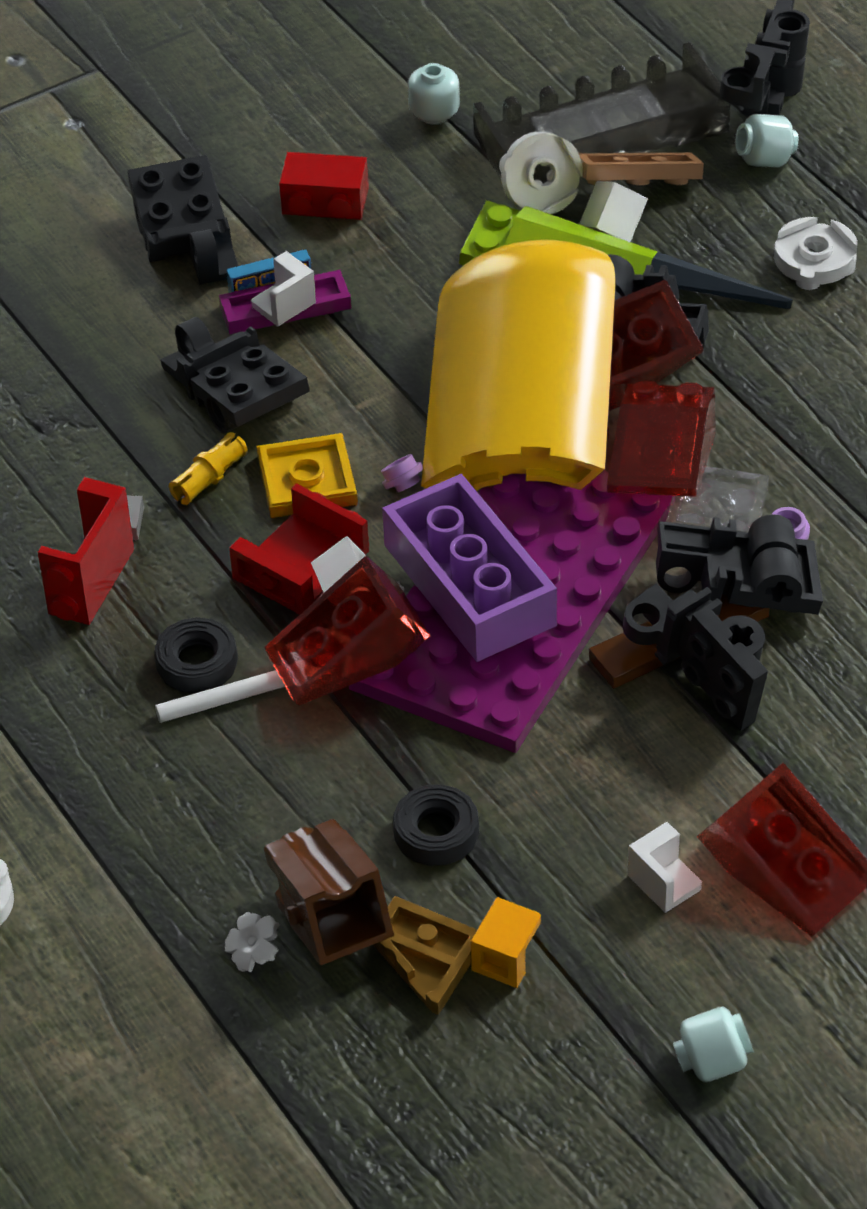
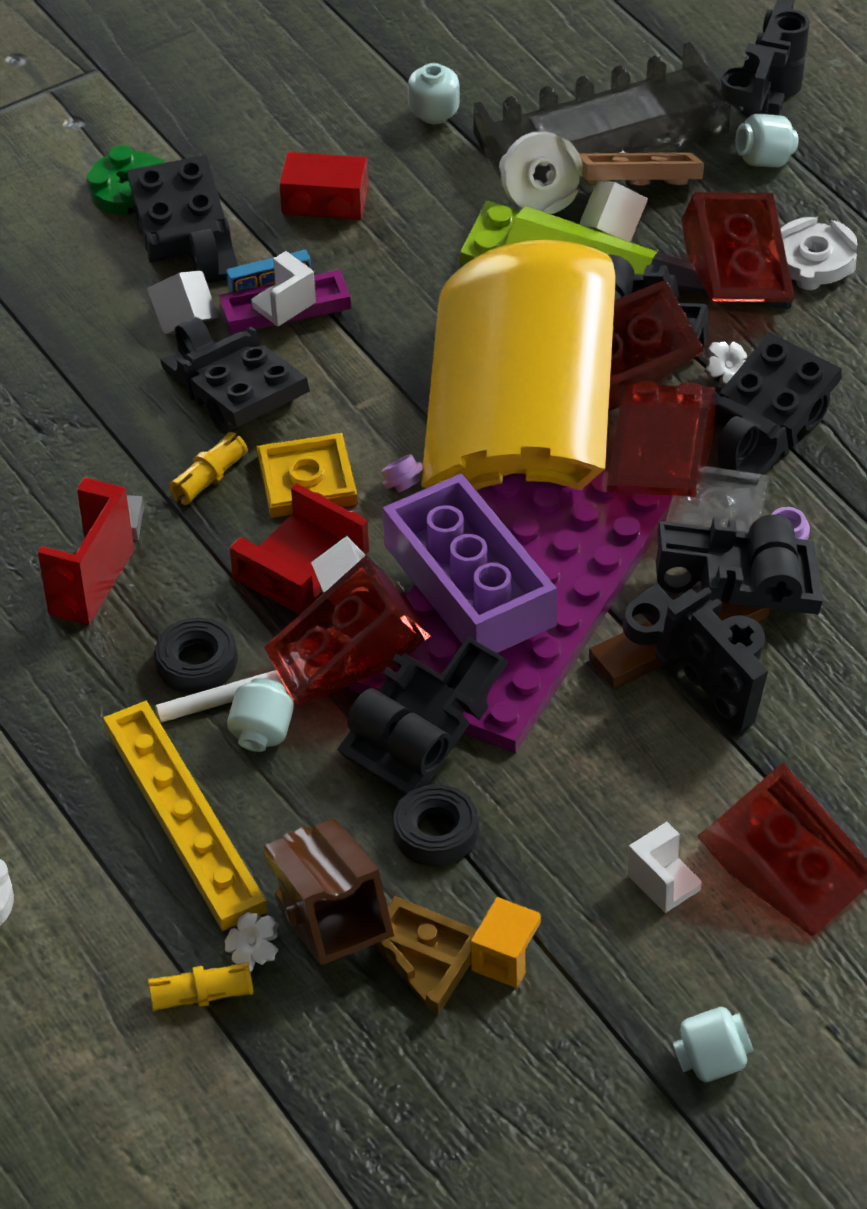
none -> green plate [86,145,165,215]
none -> yellow plate [103,700,267,931]
none -> white panel [147,271,218,334]
none -> yellow pin [148,962,253,1011]
none -> light aqua head [227,678,294,752]
none -> black plate [337,636,509,795]
none -> clear red slope [681,192,795,302]
none -> white plant [704,342,747,386]
none -> black plate [706,332,842,486]

